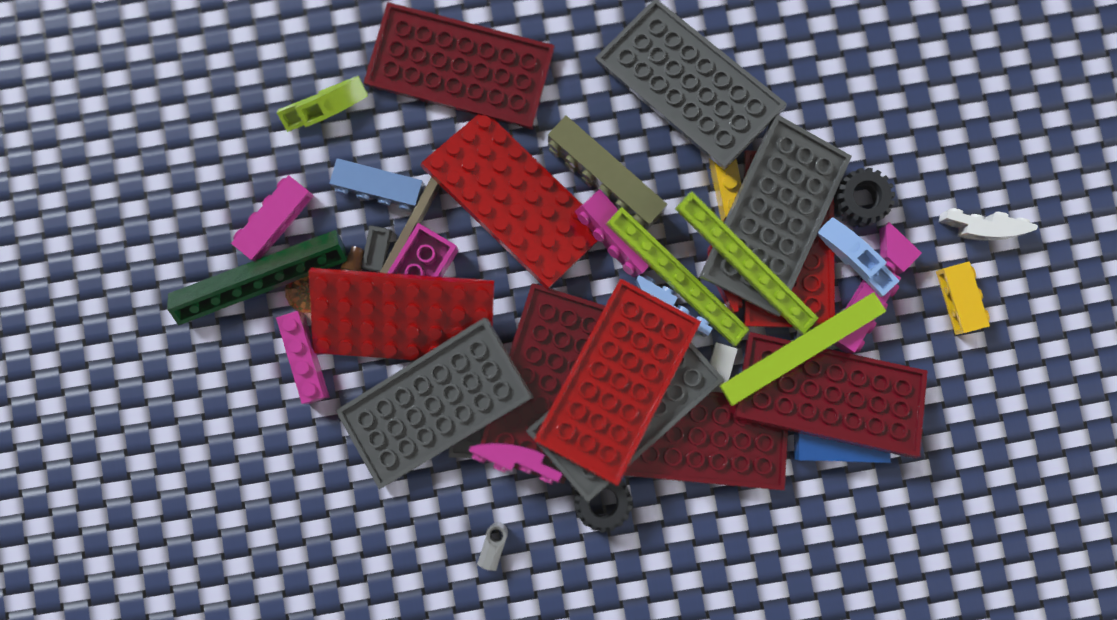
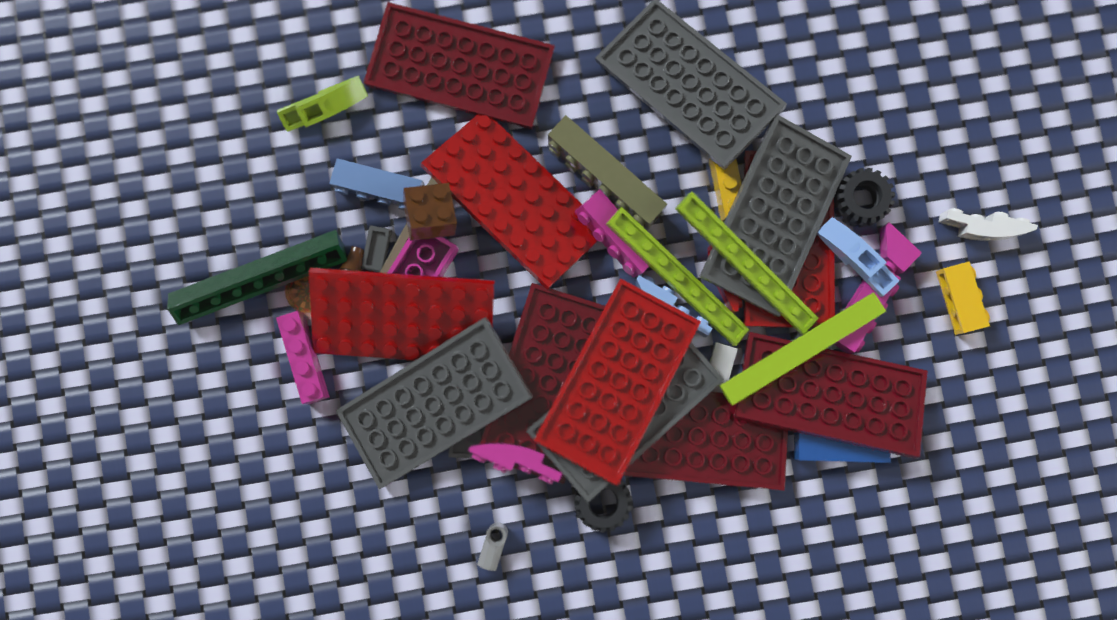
dark pink brick [231,175,314,261] -> none
none -> reddish brown brick [403,183,457,241]

